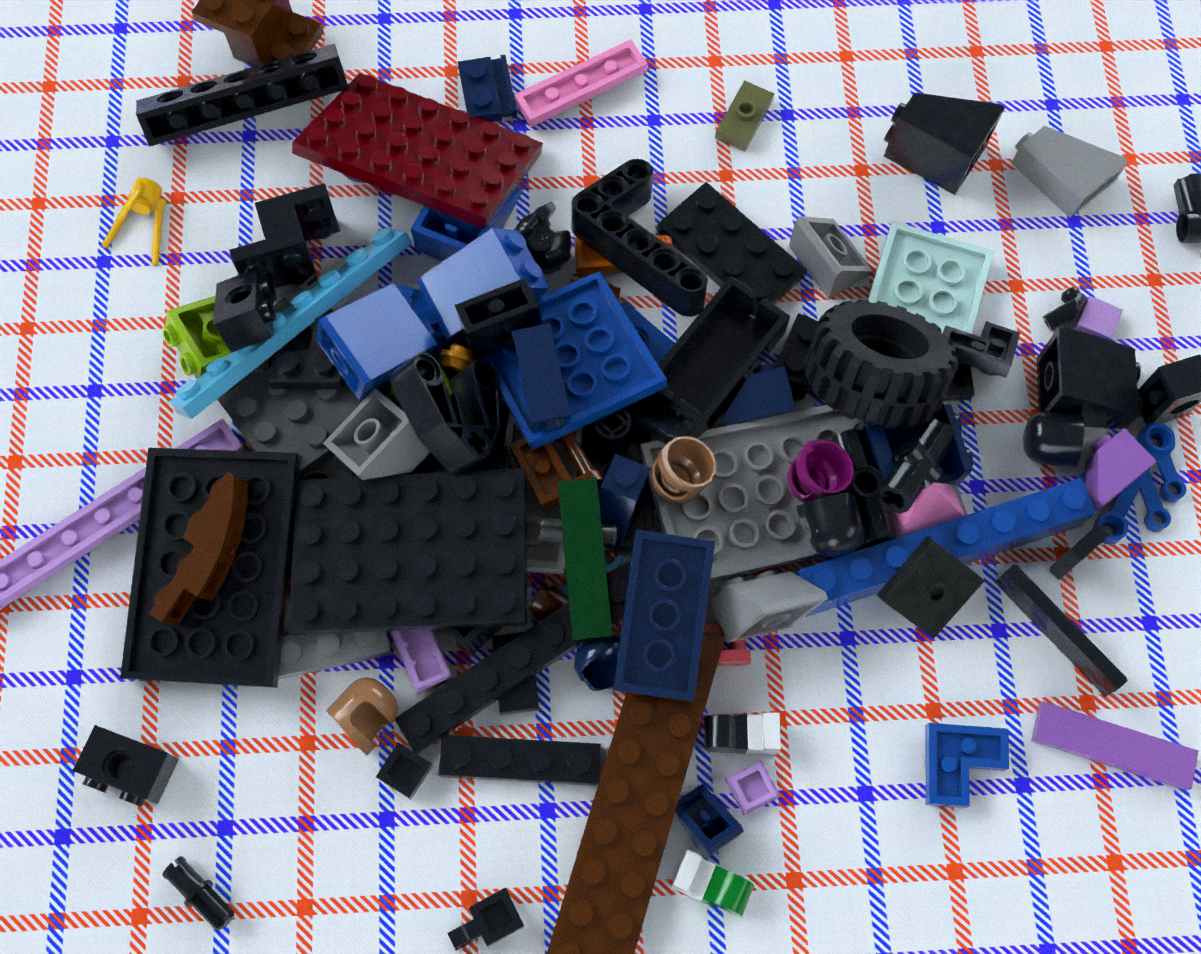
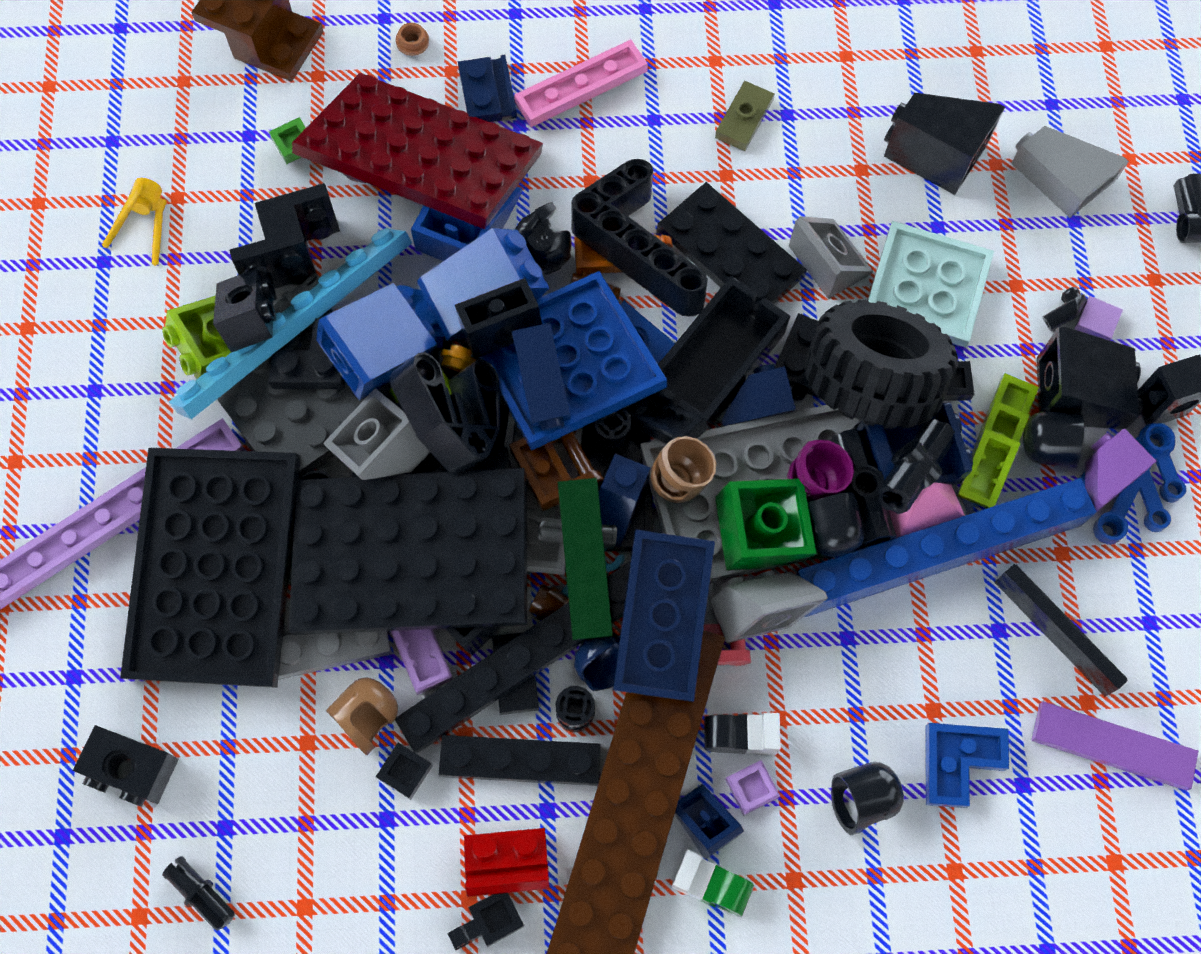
black brick [136,44,349,147] -> none
reddish brown slope [149,471,248,626] -> none
pearl dark grey plate [877,536,985,639] -> none
black plate [943,321,1020,378] -> none
black tile [1049,525,1111,580] -> none
none -> bright green plate [269,117,306,164]
none -> nougat plate [396,23,429,56]
none -> red plate [464,828,550,897]
none -> black wheel [555,686,595,732]
none -> green slope [715,479,816,571]
none -> black helmet [831,762,904,835]
none -> lime slope [957,373,1039,509]

